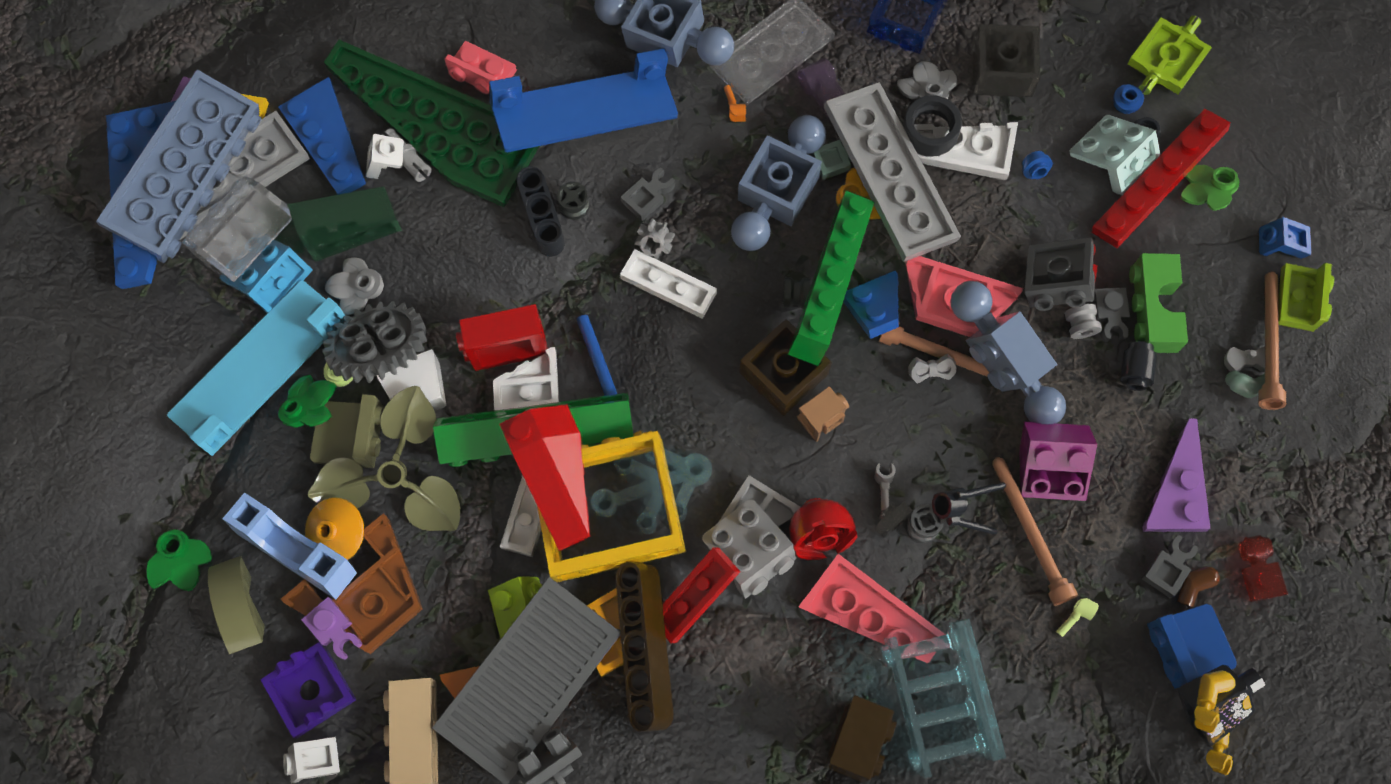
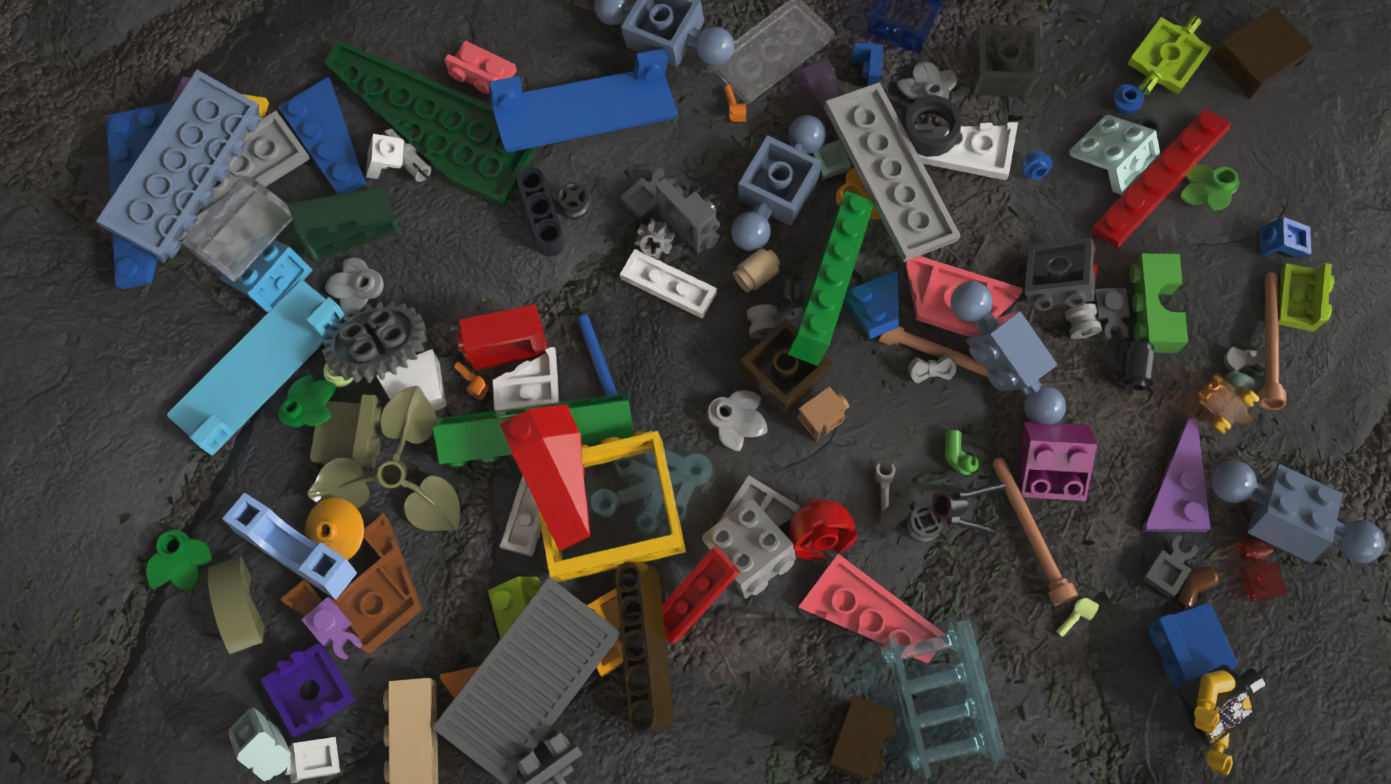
none -> light aqua brick [228,708,291,781]
none -> orange hand [454,362,489,400]
none -> dark grey plate [655,178,720,254]
none -> light grey plate [707,390,768,451]
none -> tan brick [733,248,780,292]
none -> light grey wheel [746,304,779,339]
none -> blue bracket [851,42,883,86]
none -> bright green arm [945,430,979,475]
none -> clear orange piece [1195,373,1259,434]
none -> dark brown panel [1211,6,1315,99]
none -> sand blue brick [1211,460,1385,563]

